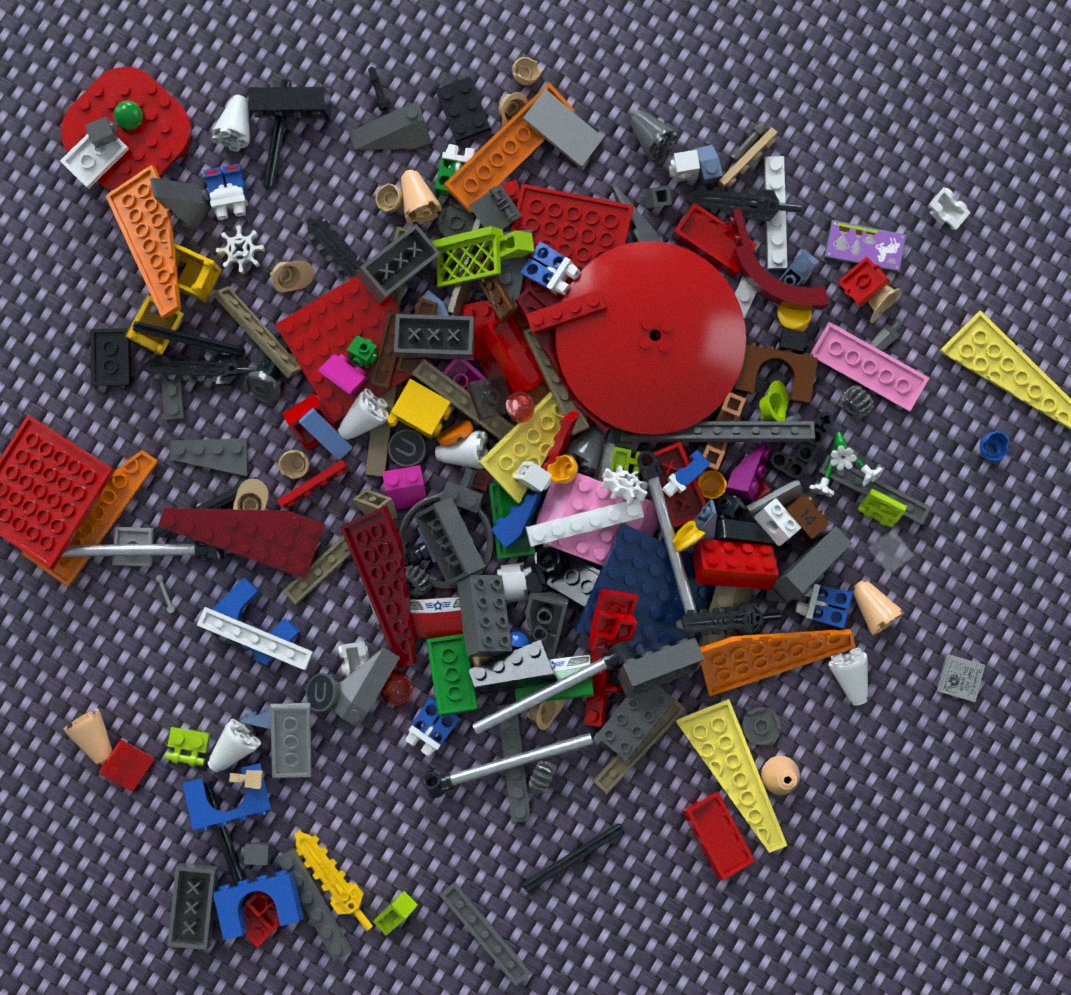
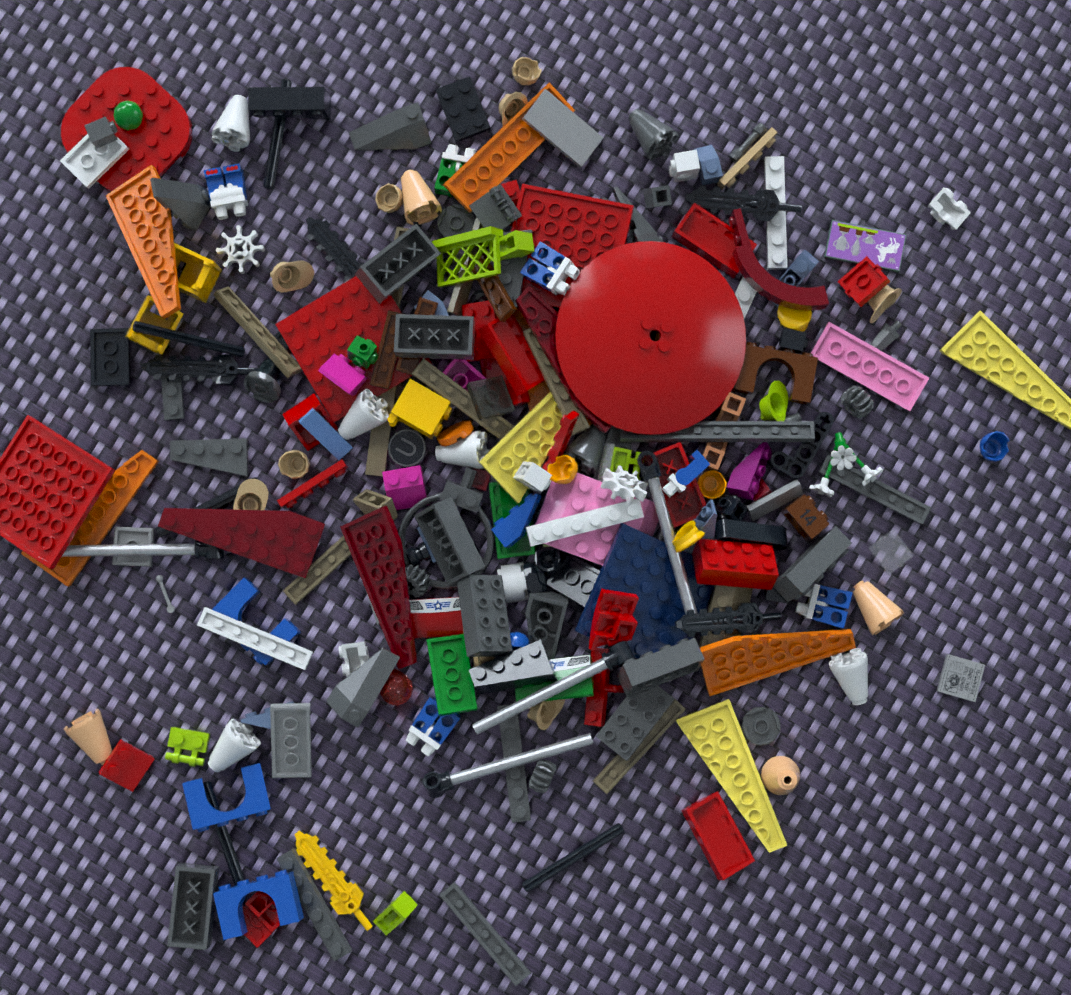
tan piece [229,770,263,789] -> none
dark grey brick [241,842,272,865] -> none
black tile [306,673,340,712] -> none
black hinge [368,67,391,111] -> none
clear red wheel [506,392,535,423] -> none
red plate [526,289,607,334] -> none
white brick [754,498,802,546] -> none
lime plate [857,489,907,528] -> none

